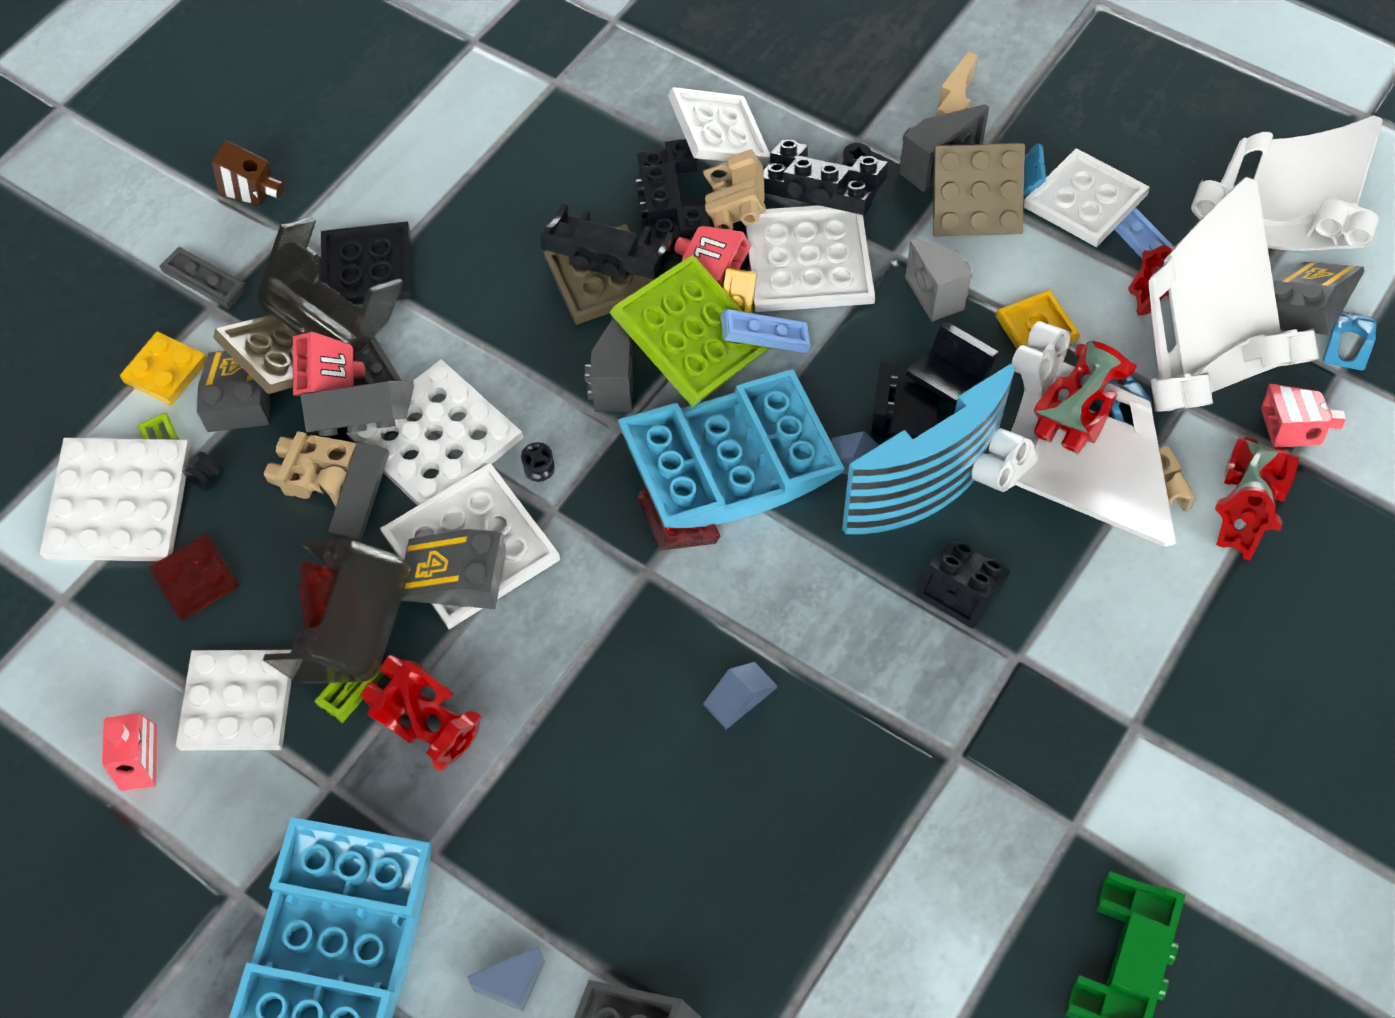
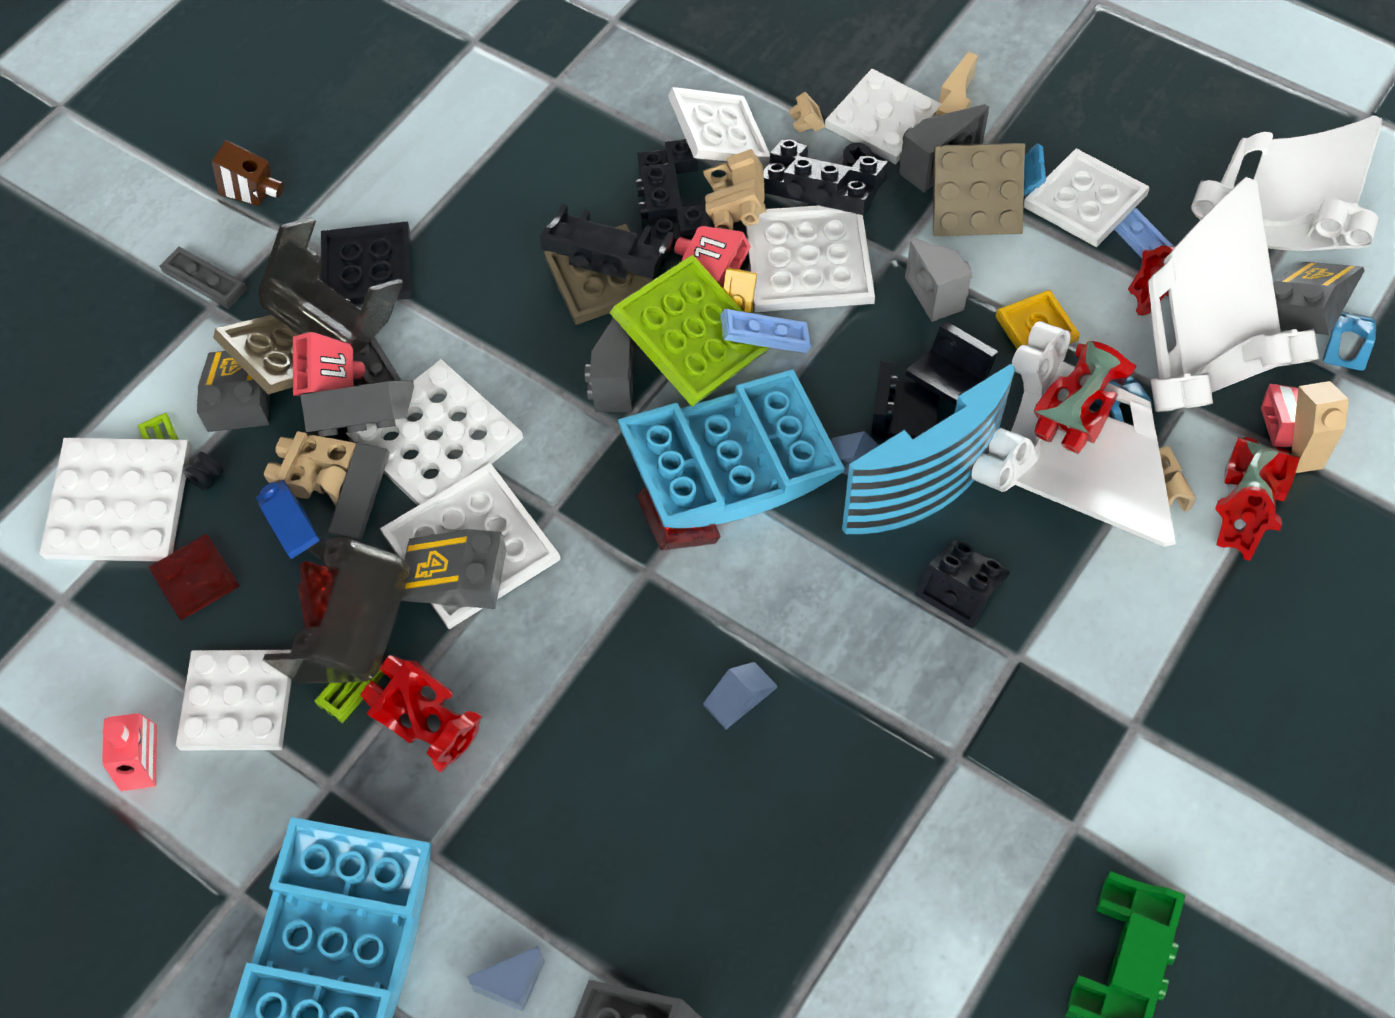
yellow plate [119,331,207,406] -> none
black wheel [521,442,555,482] -> none
none -> blue slope [256,480,320,559]
none -> tan tile [789,92,825,133]
none -> white plate [825,69,941,165]
none -> tan slope [1291,381,1349,473]

